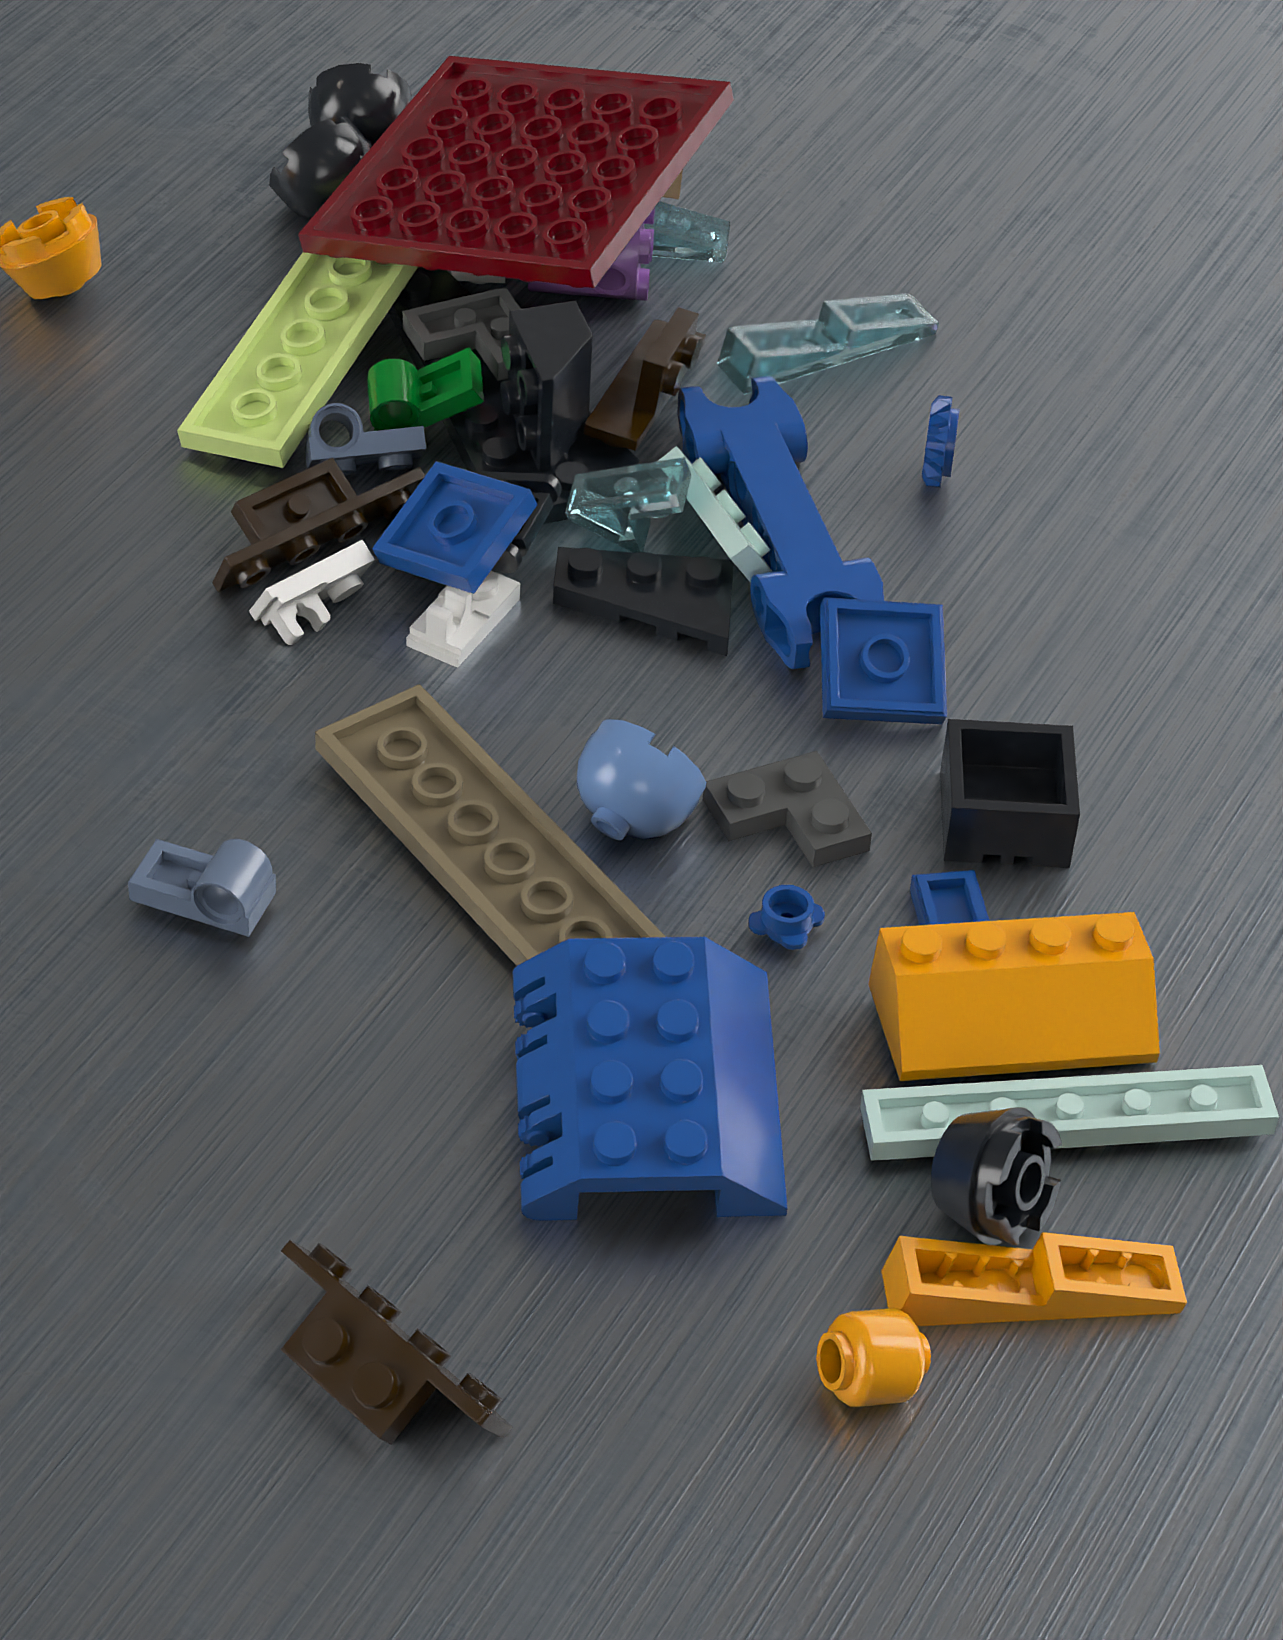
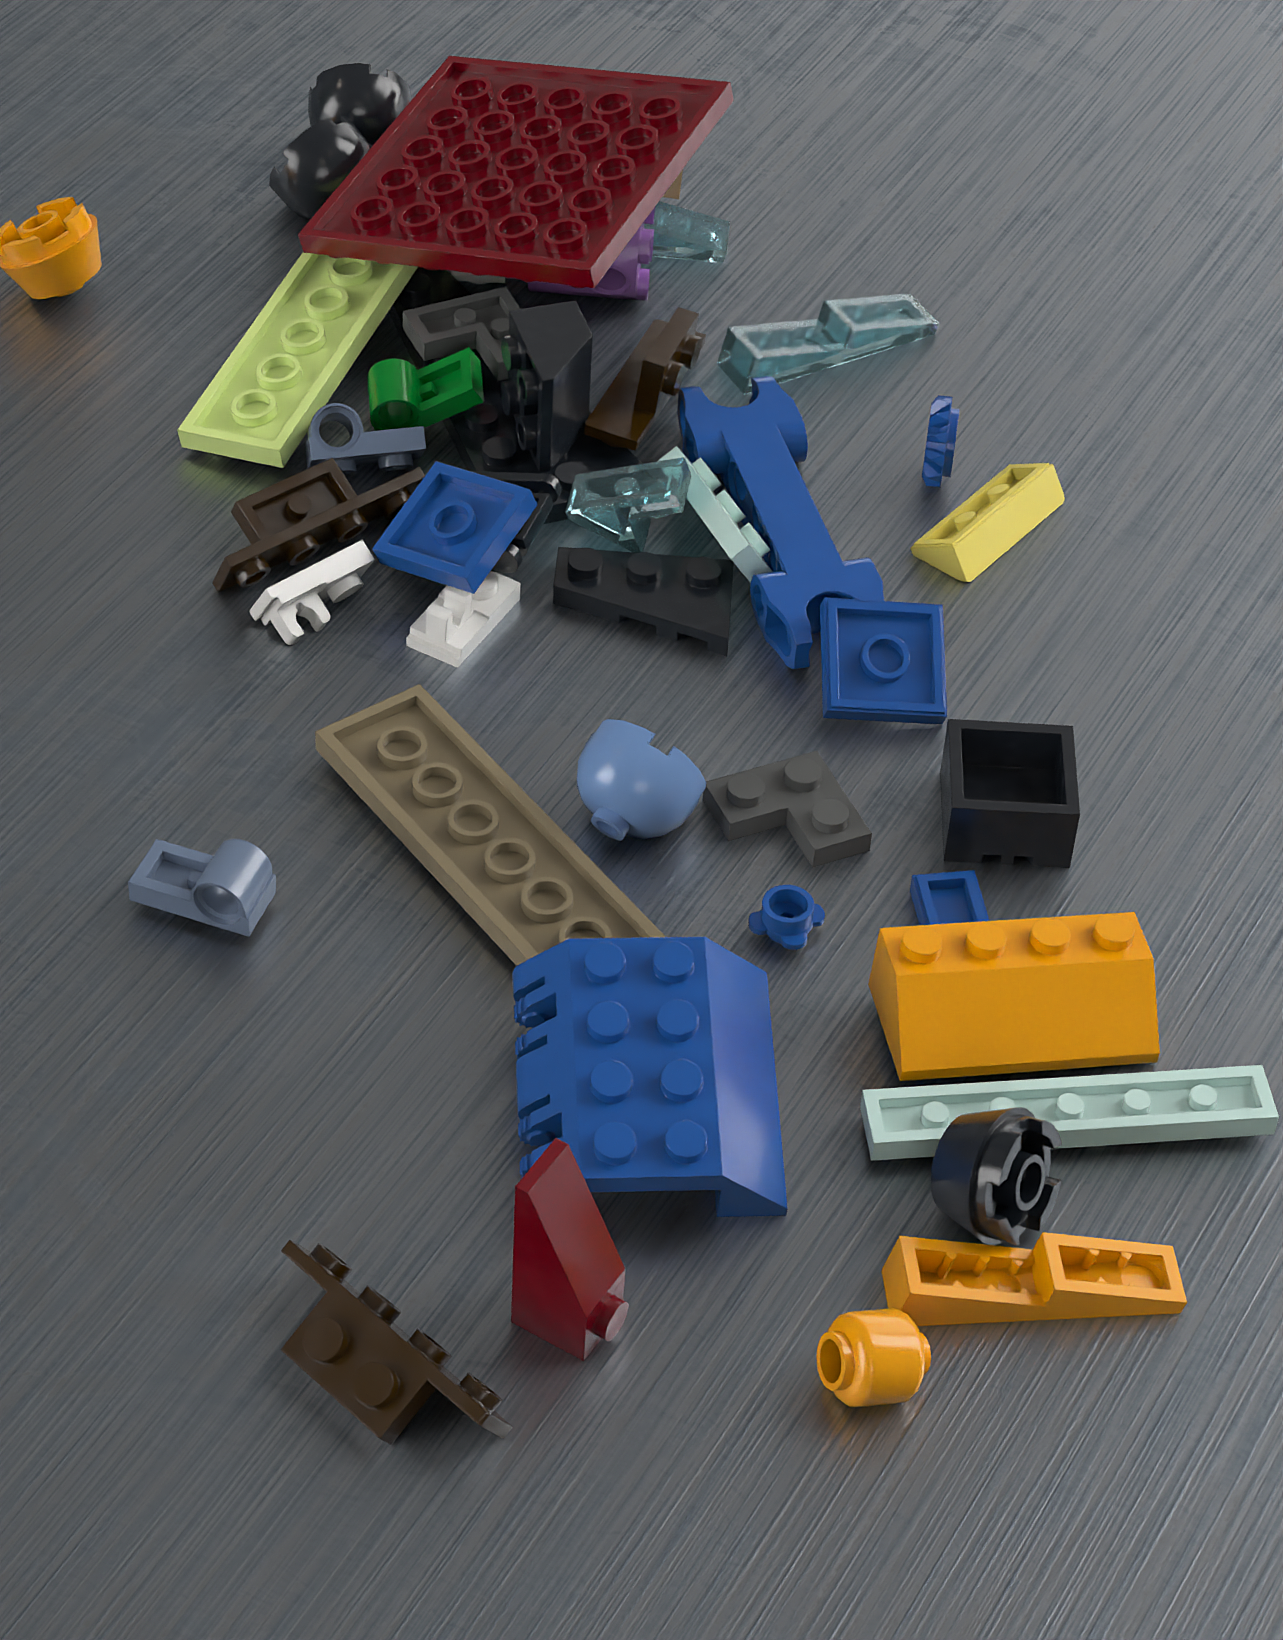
none -> dark red slope [511,1138,629,1361]
none -> light yellow slope [910,463,1065,582]

